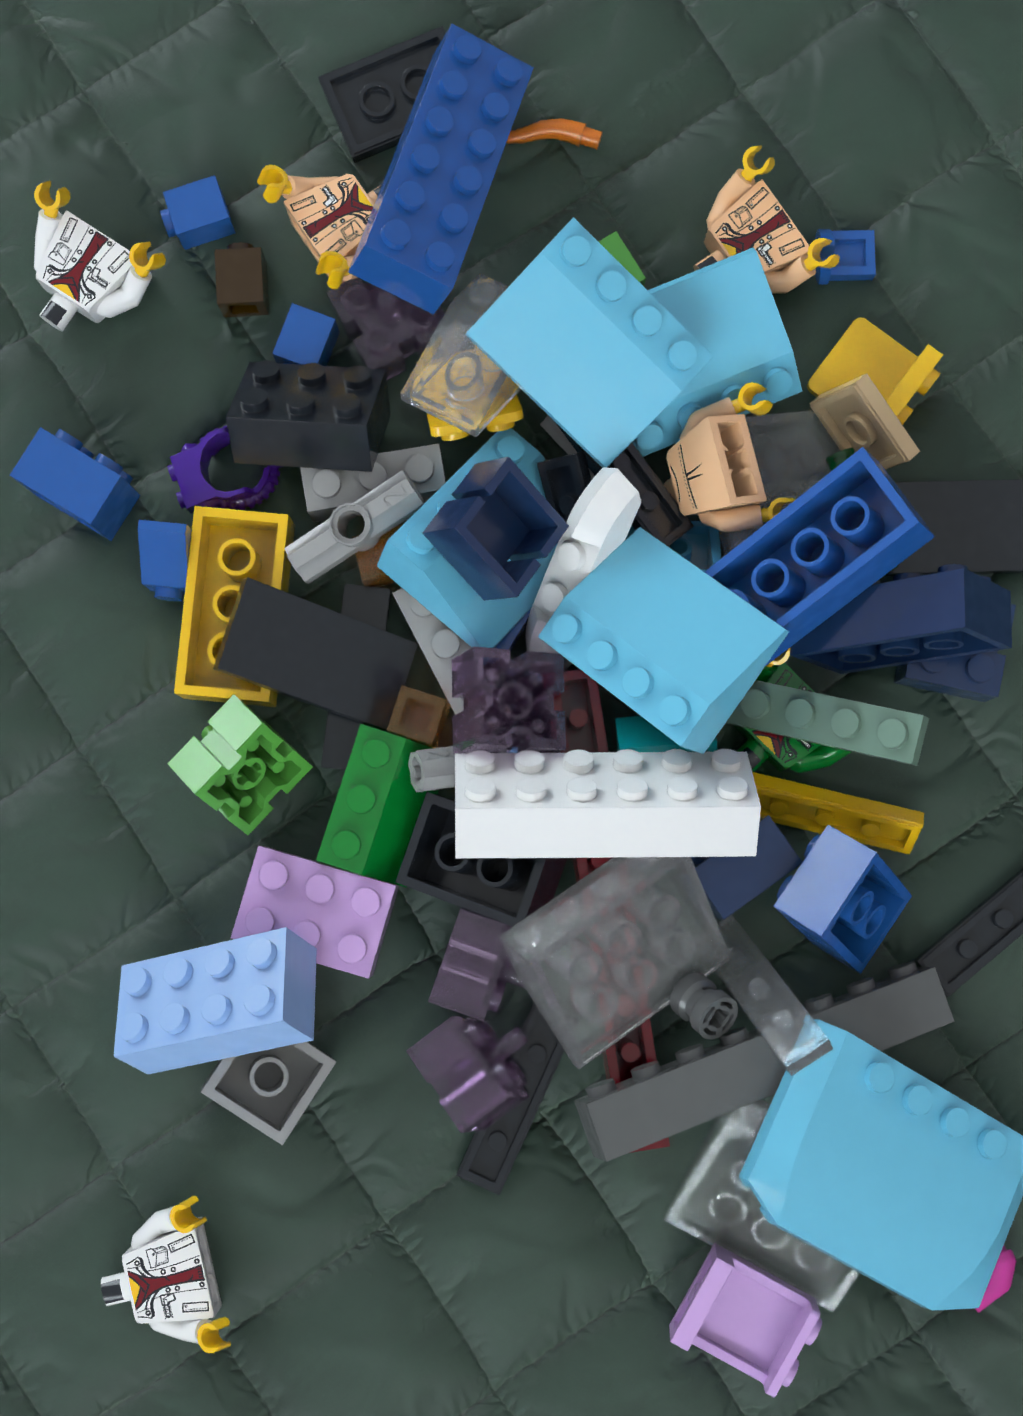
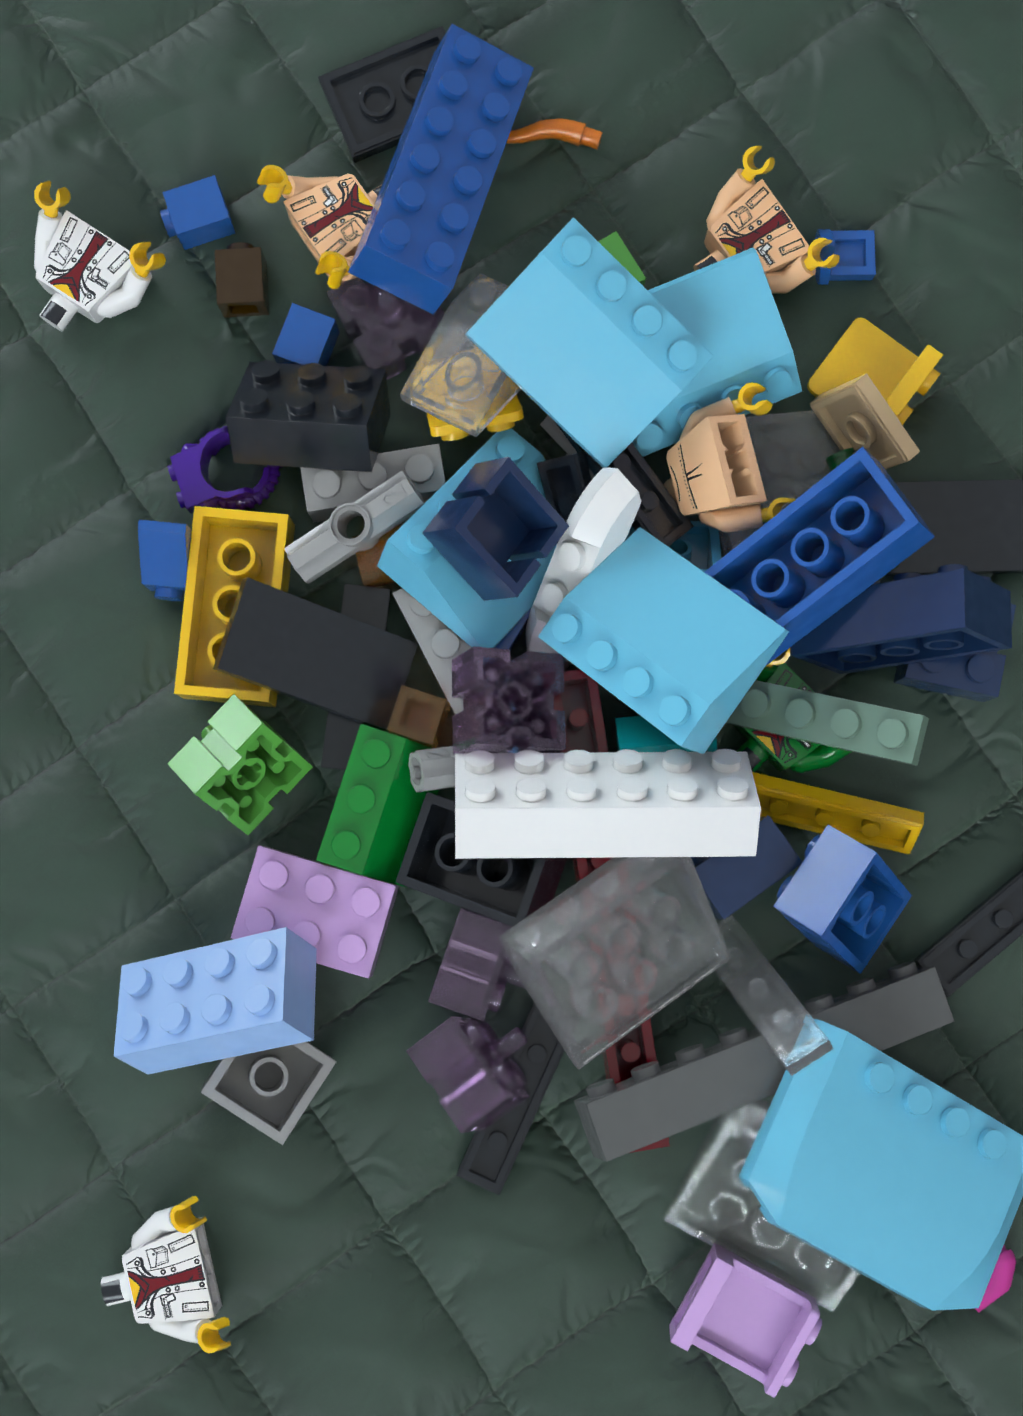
blue brick [10,427,140,541] -> none
dark grey wheel [670,972,738,1040] -> none

